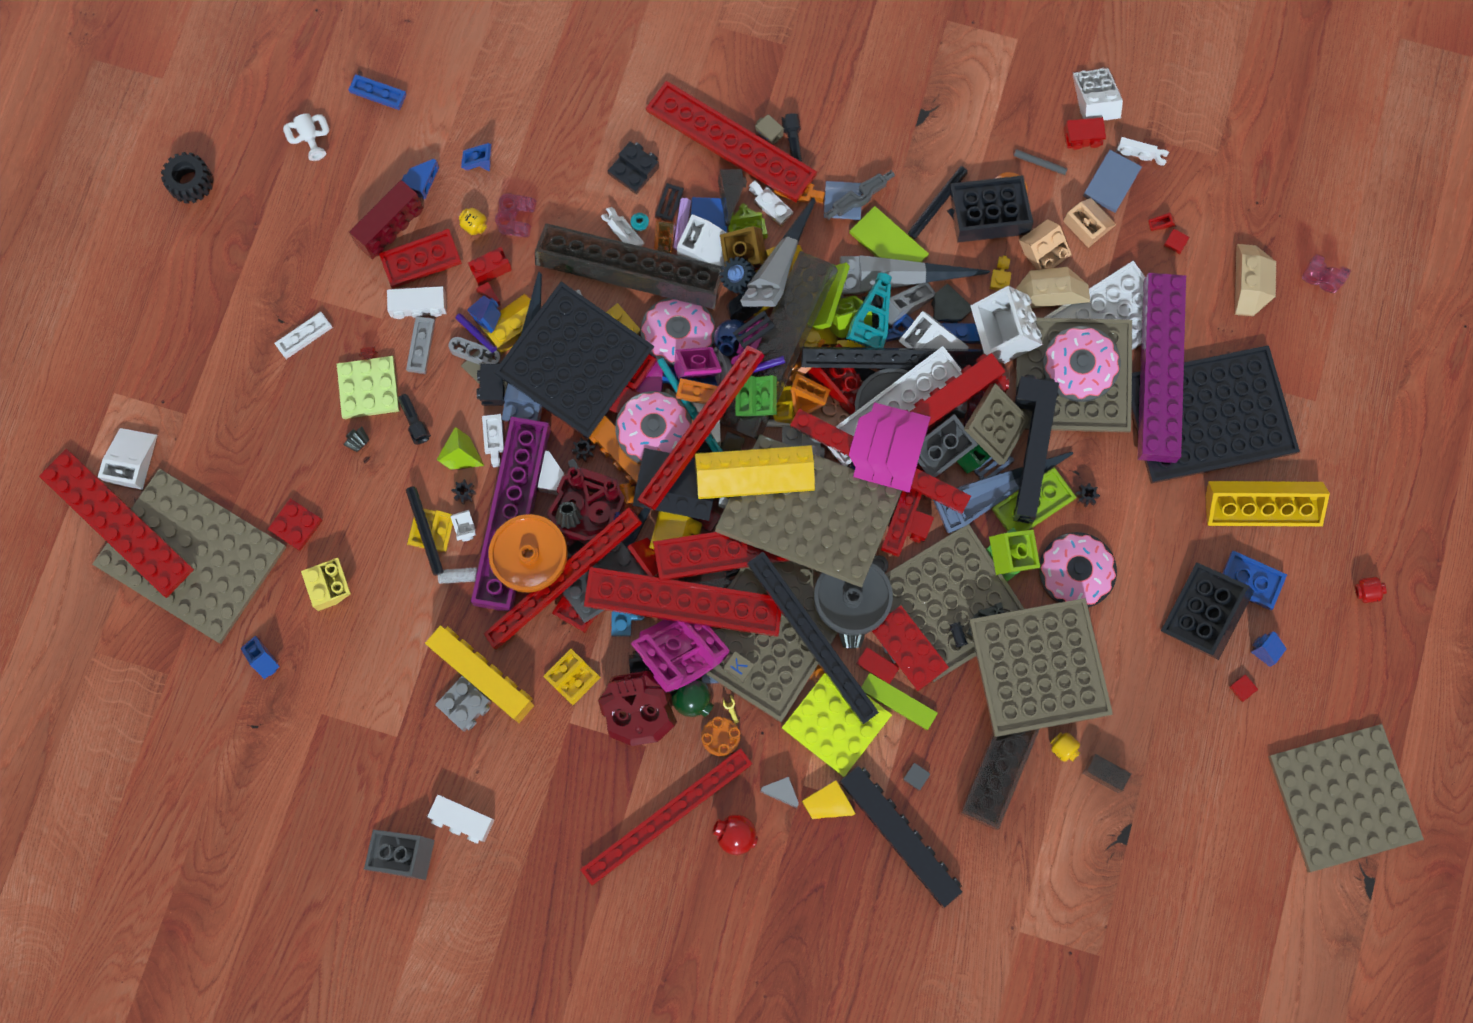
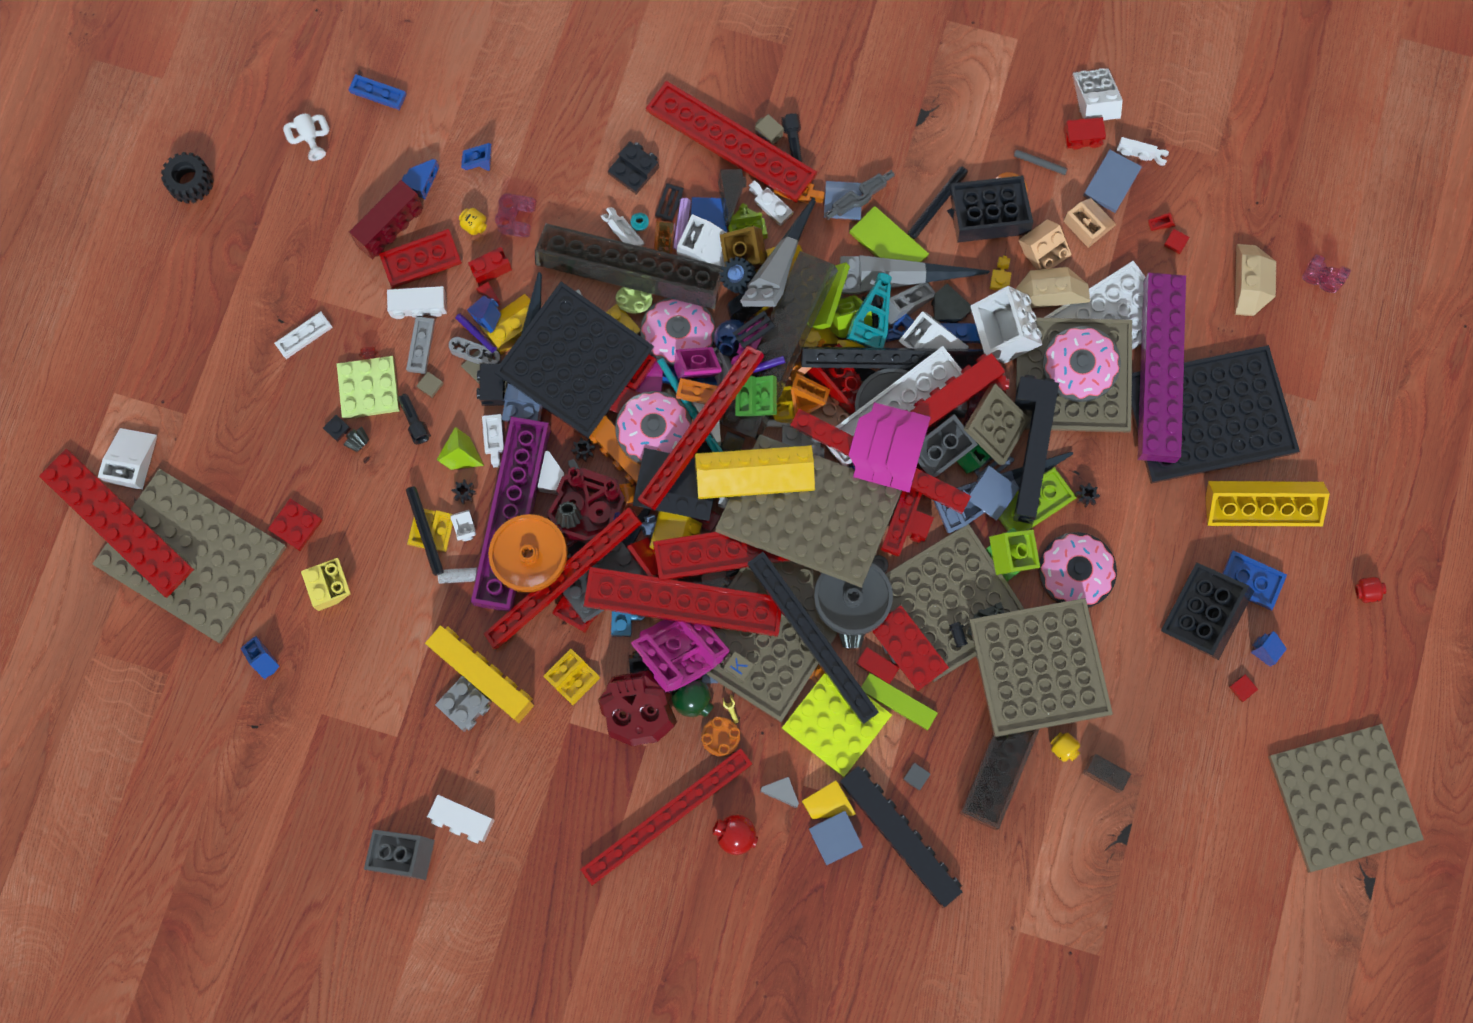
none -> black plate [323,415,351,442]
none -> dark tan tile [417,372,444,398]
none -> yellowish green dish [615,281,653,314]
none -> sand blue gear [641,515,657,539]
none -> sand blue slope [809,811,863,866]
none -> sand blue slope [968,465,1019,521]

